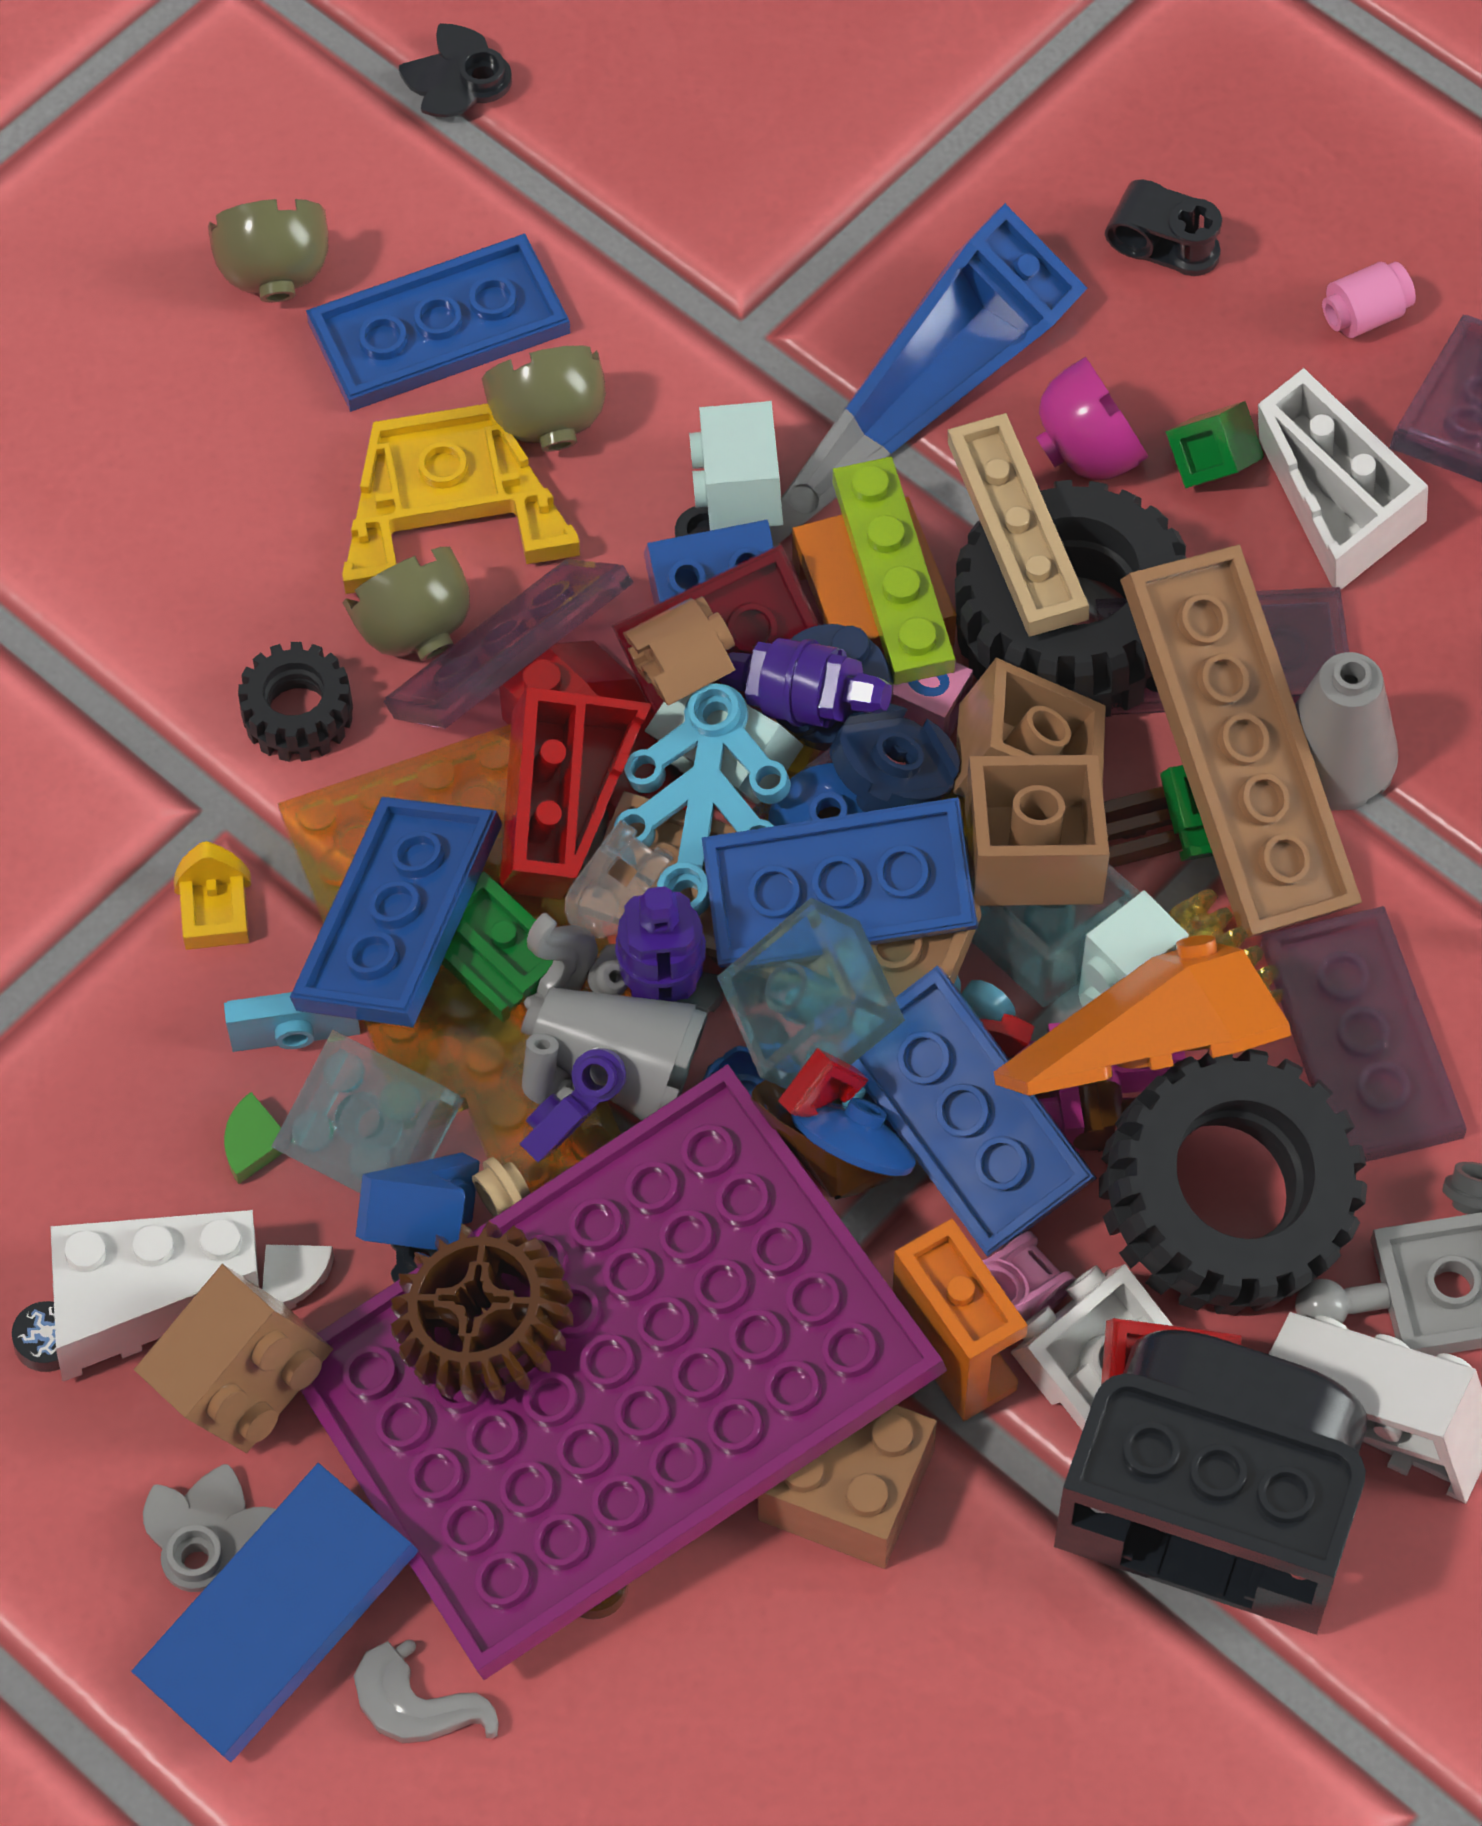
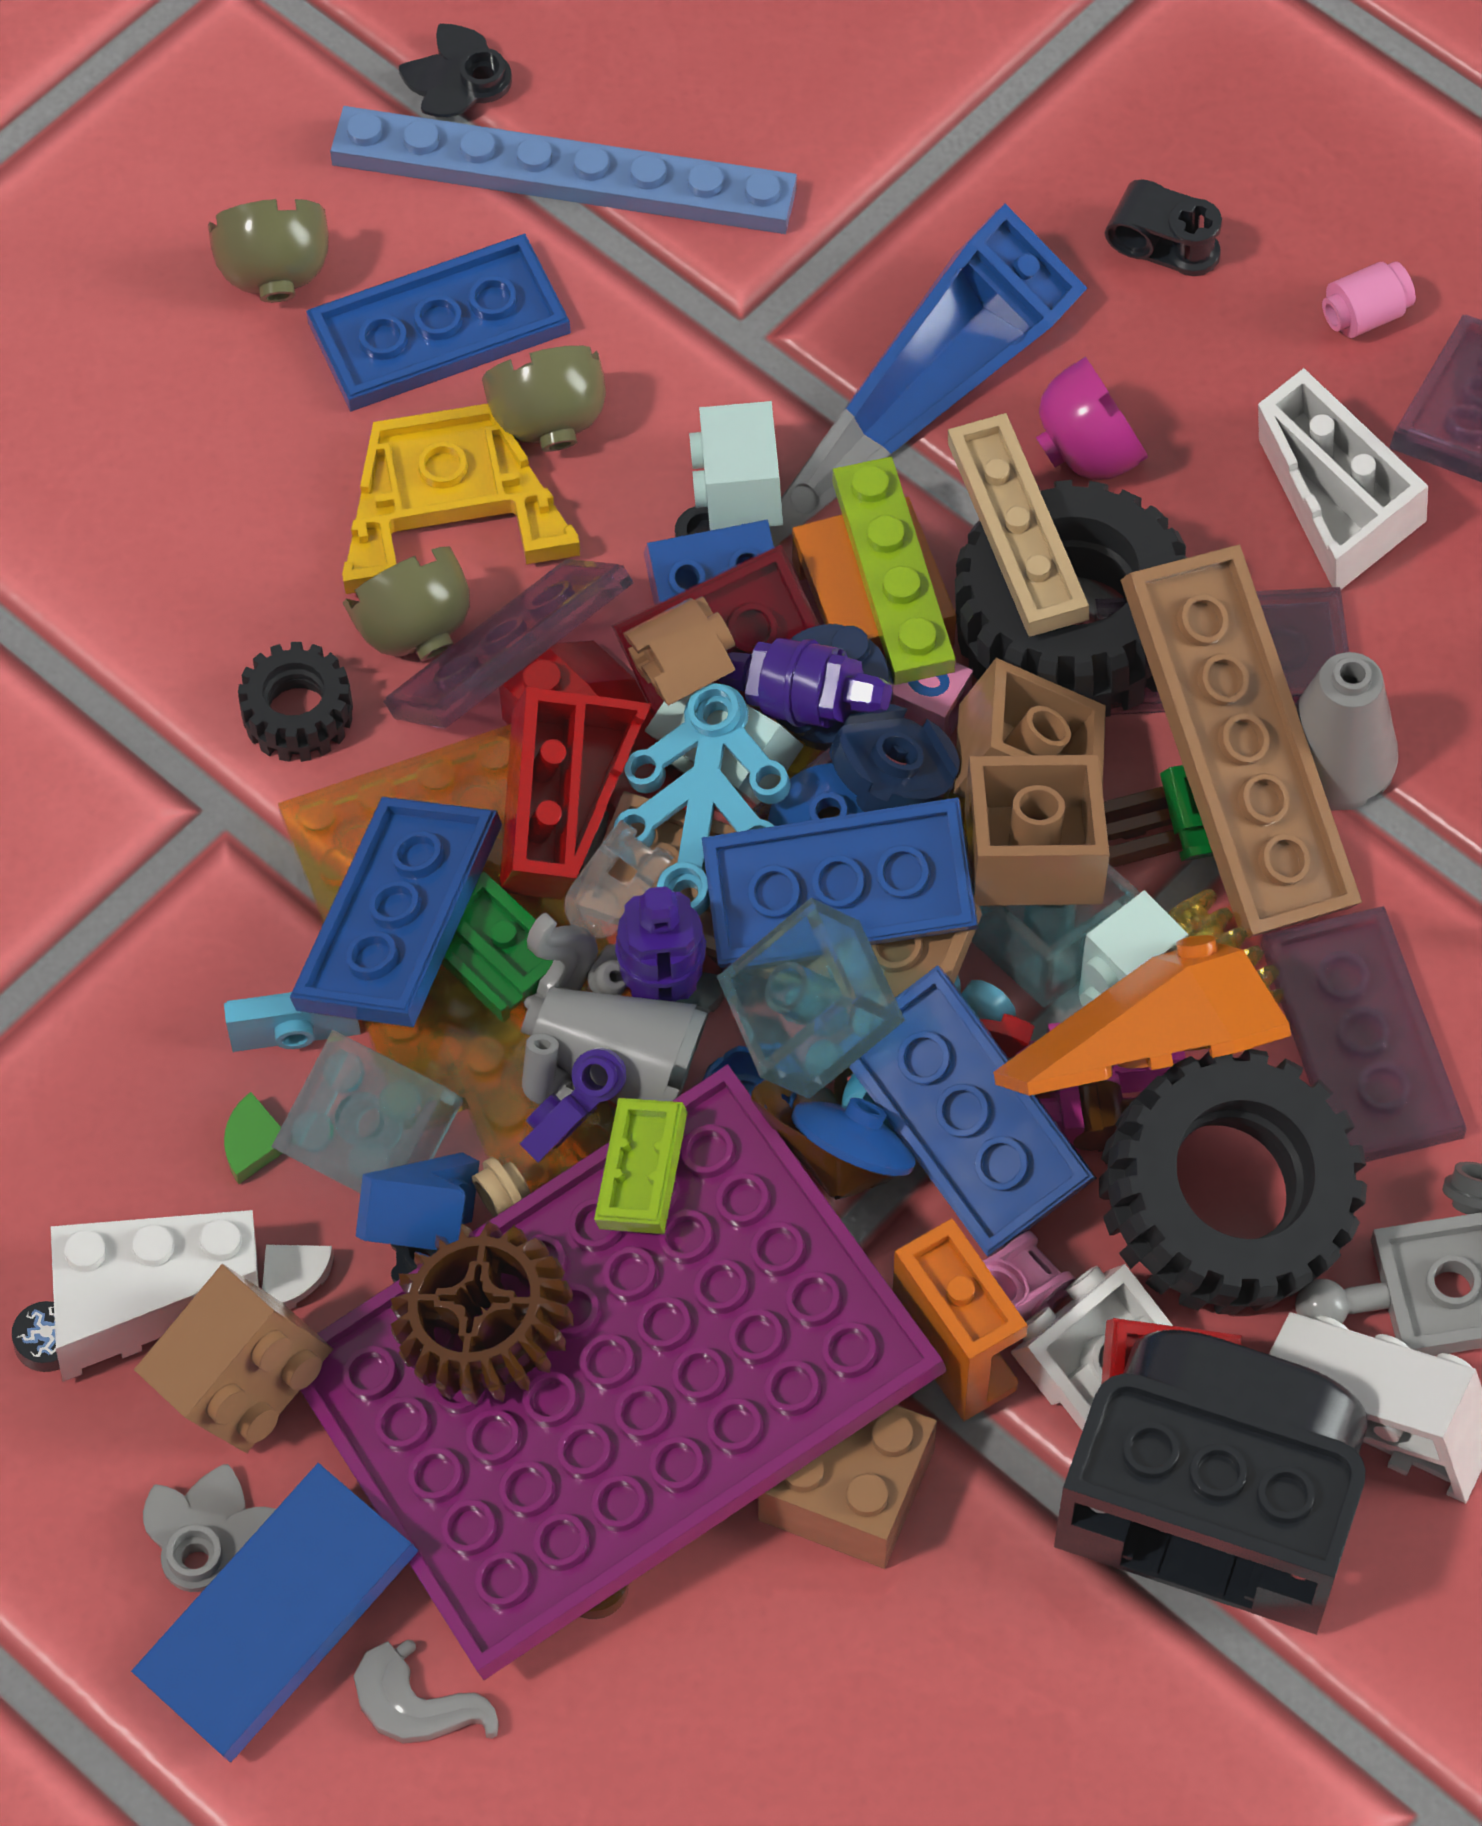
yellow tile [173,841,251,950] -> none
red tile [778,1048,869,1117] -> none
green panel [1165,401,1264,488] -> none
none -> medium blue plate [330,106,797,234]
none -> lime plate [594,1098,688,1234]

